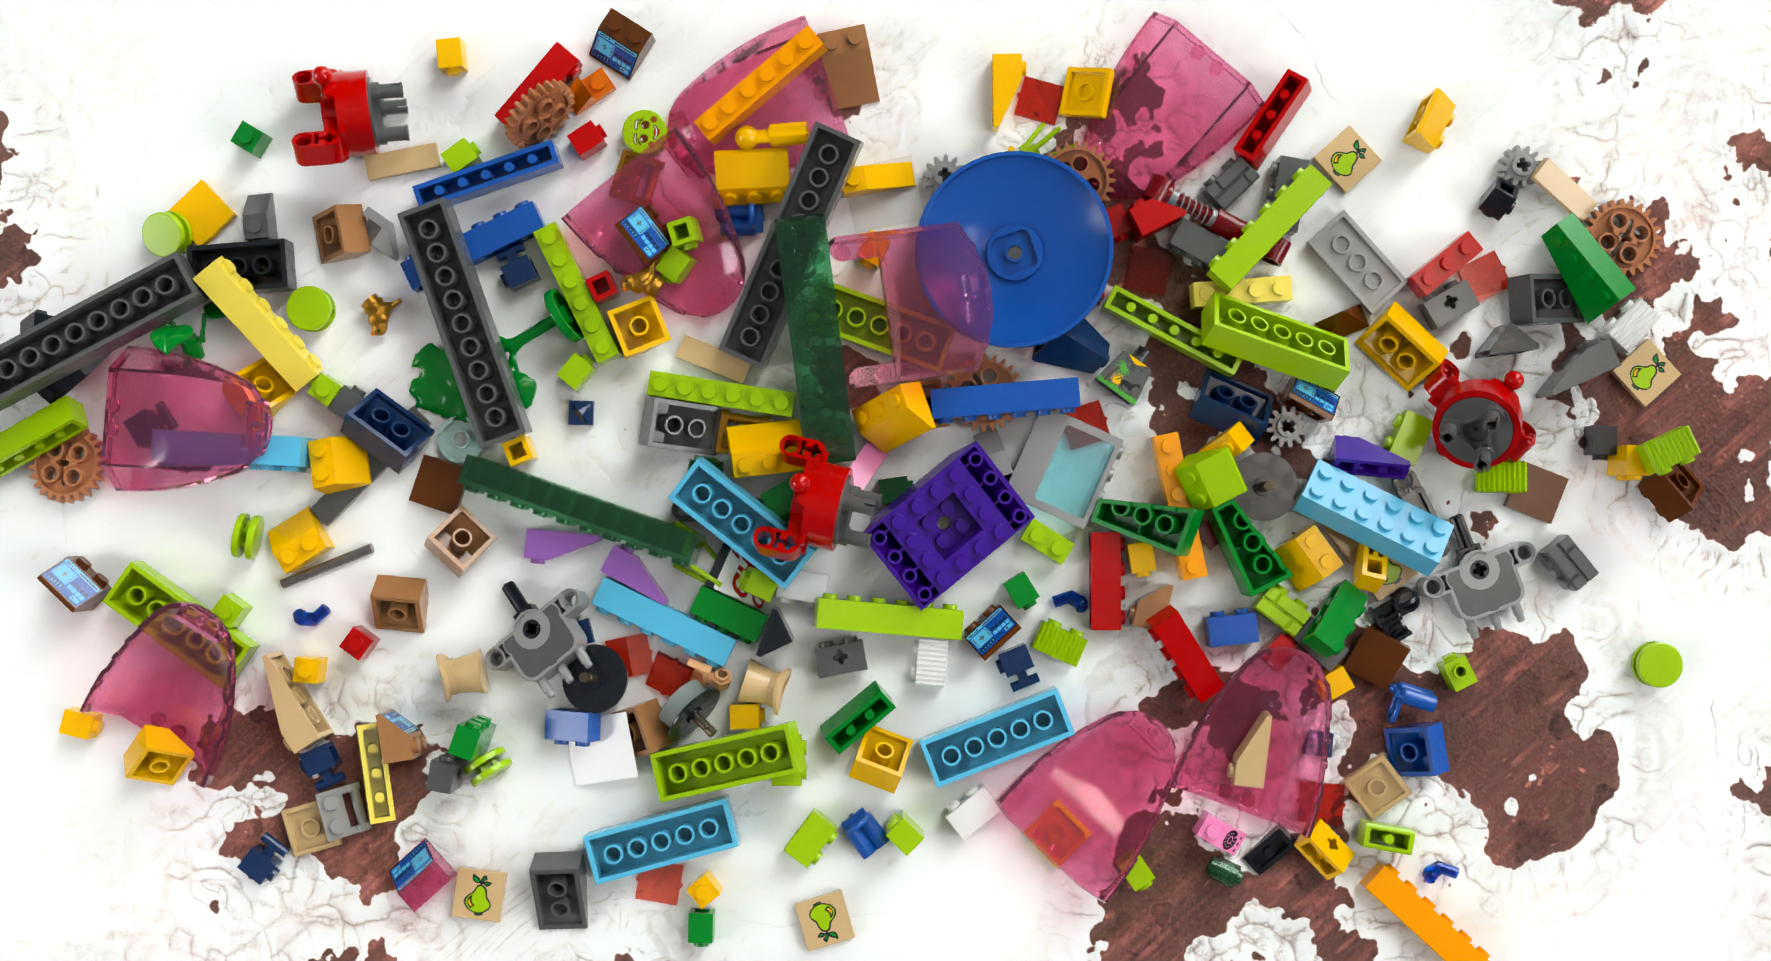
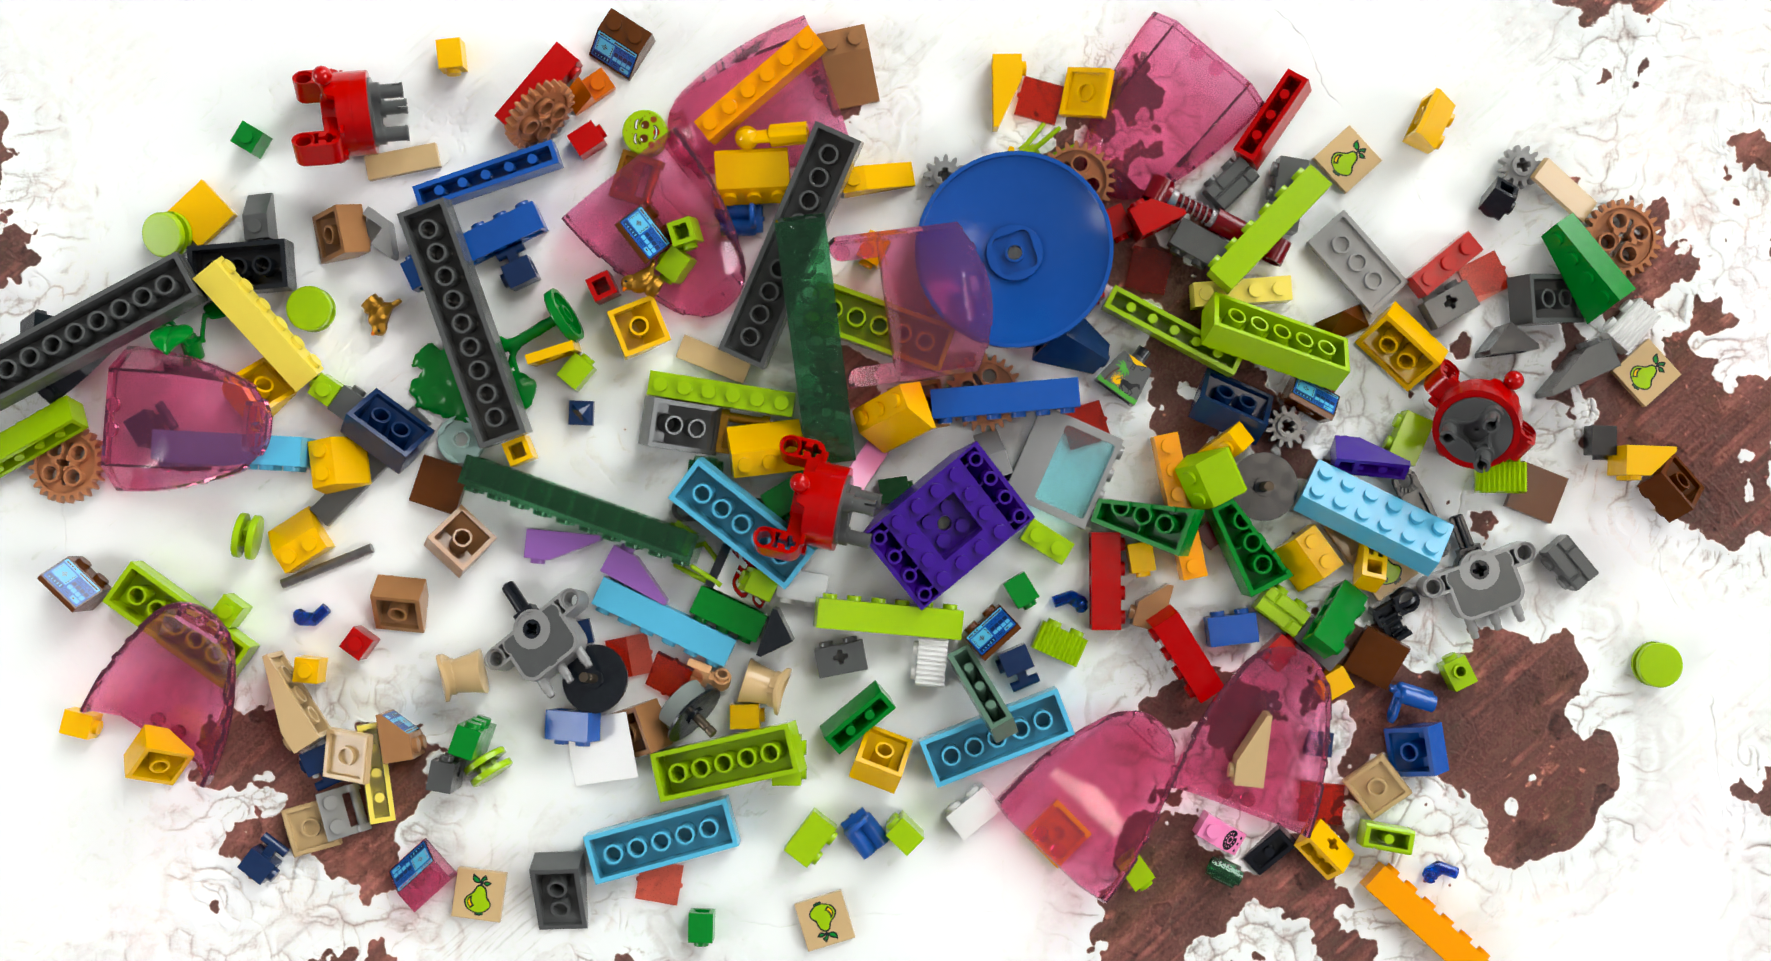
lime brick [440,138,483,172] -> none
lime brick [533,222,623,366] -> none
yellow brick [686,869,723,909] -> none
white sticker [847,155,924,234] -> none
lime brick [1635,425,1701,476] -> none
none -> tan tile [323,727,374,785]
none -> yellow tile [525,340,582,367]
none -> sand green brick [947,643,1018,743]

